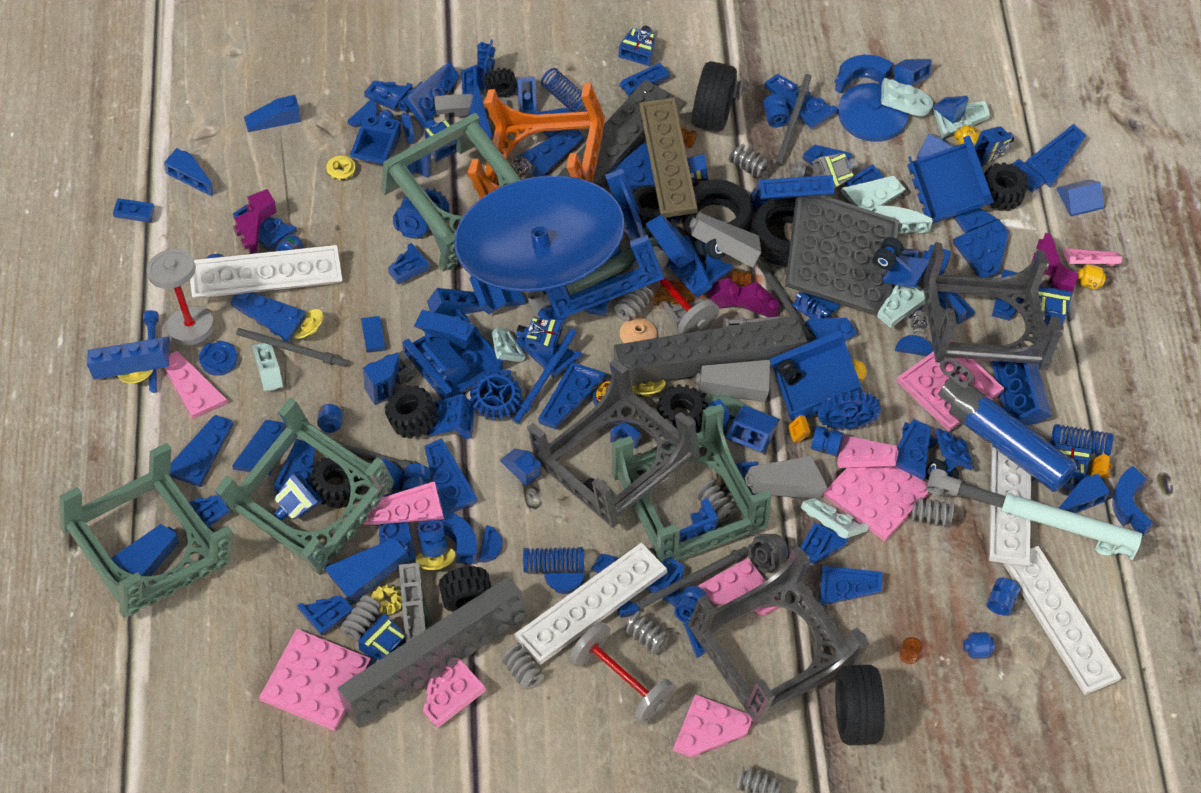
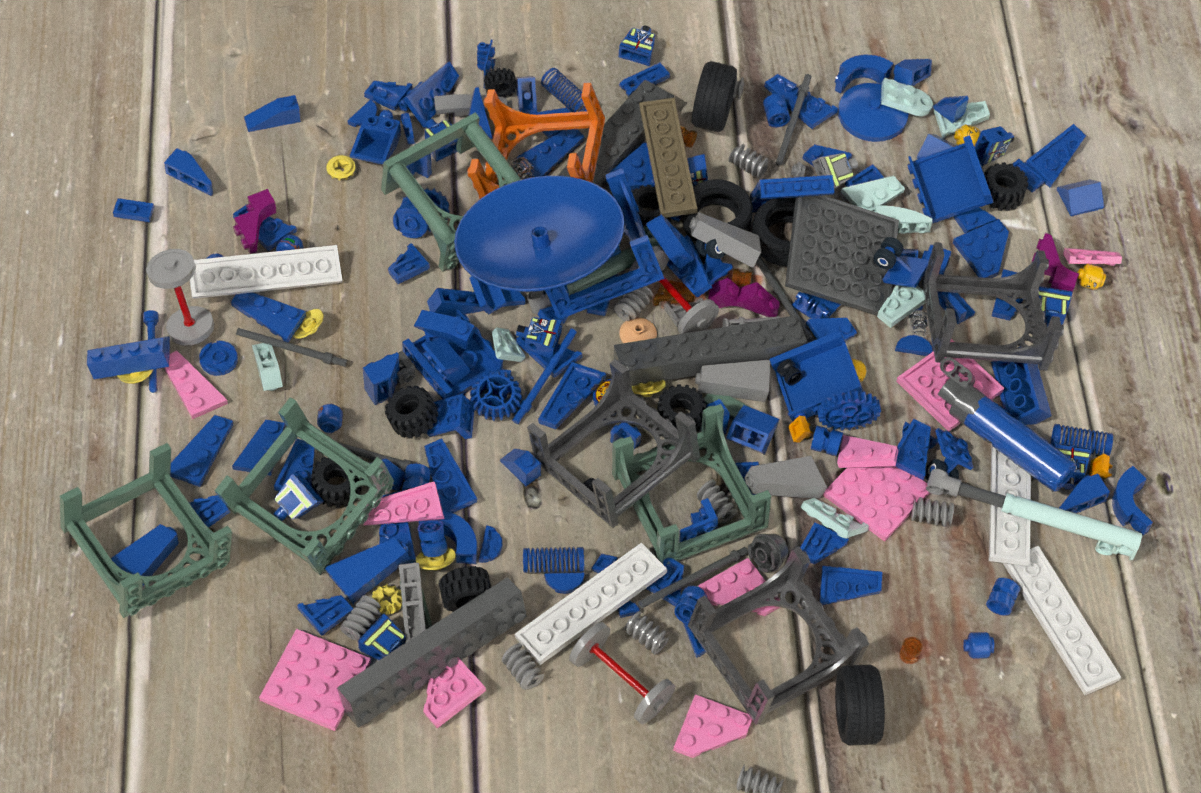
blue tile [361,316,385,353] -> none
blue slope [461,65,484,95] -> none

